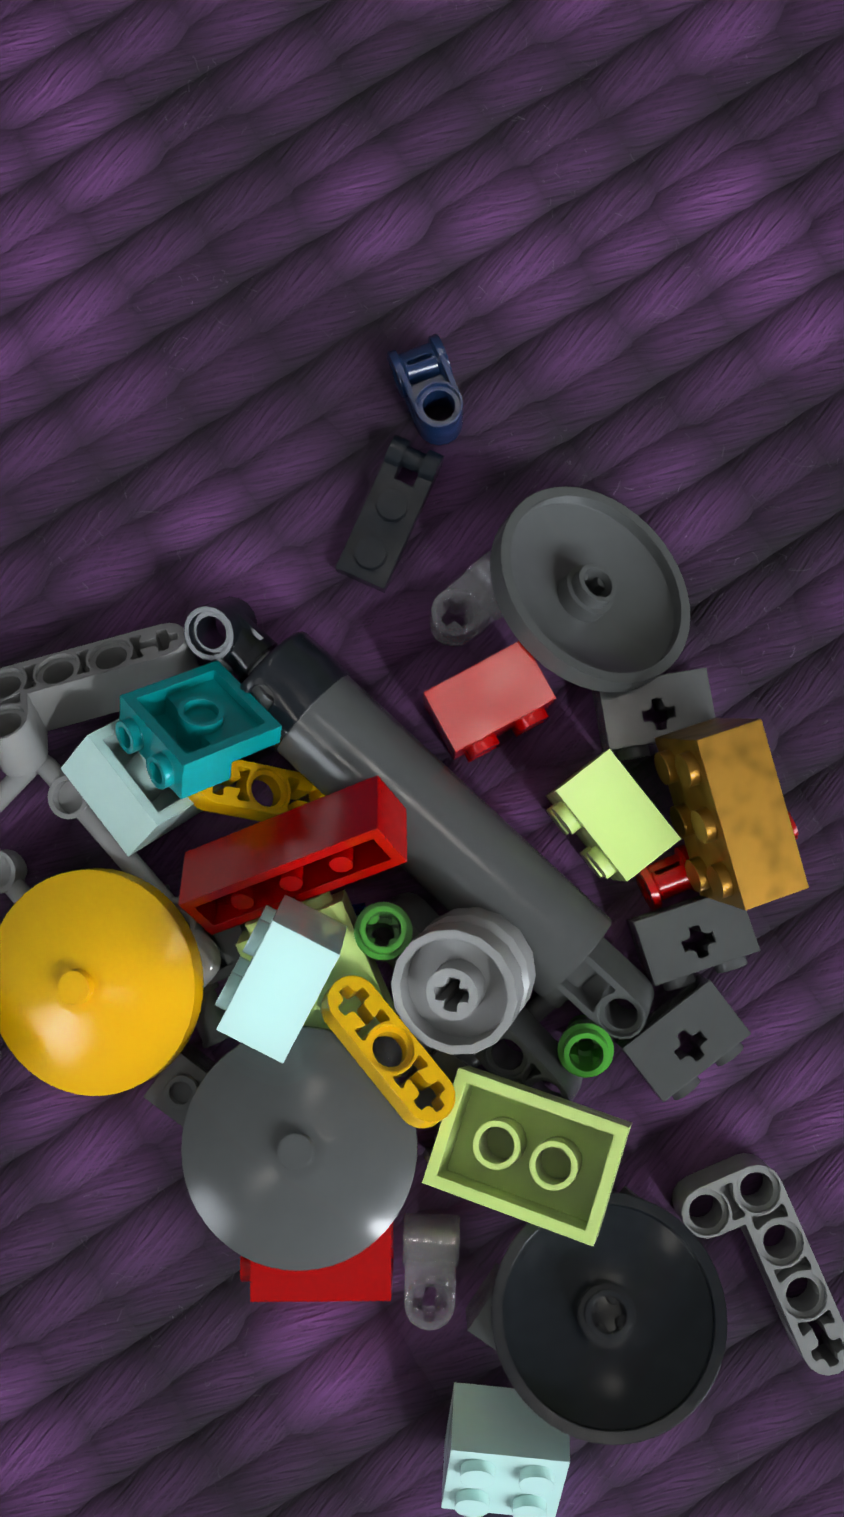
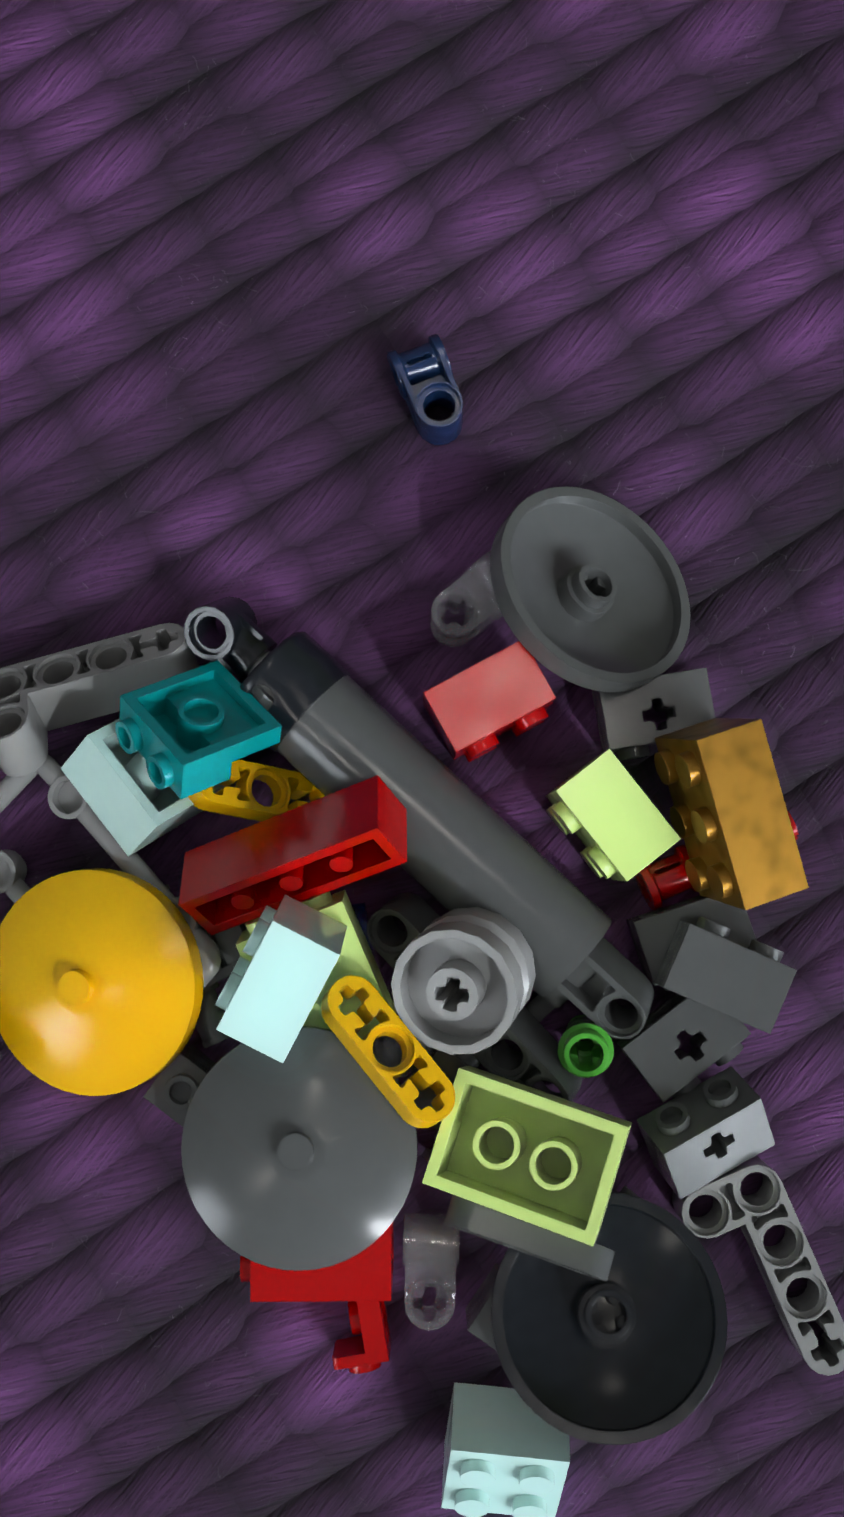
black plate [336,435,445,593] -> none
bright green cone [354,902,413,960] -> none
none -> red bracket [332,1301,392,1374]
none -> dark grey beam [444,1195,615,1282]
none -> dark grey brick [637,1066,775,1200]
none -> dark grey brick [654,916,797,1034]

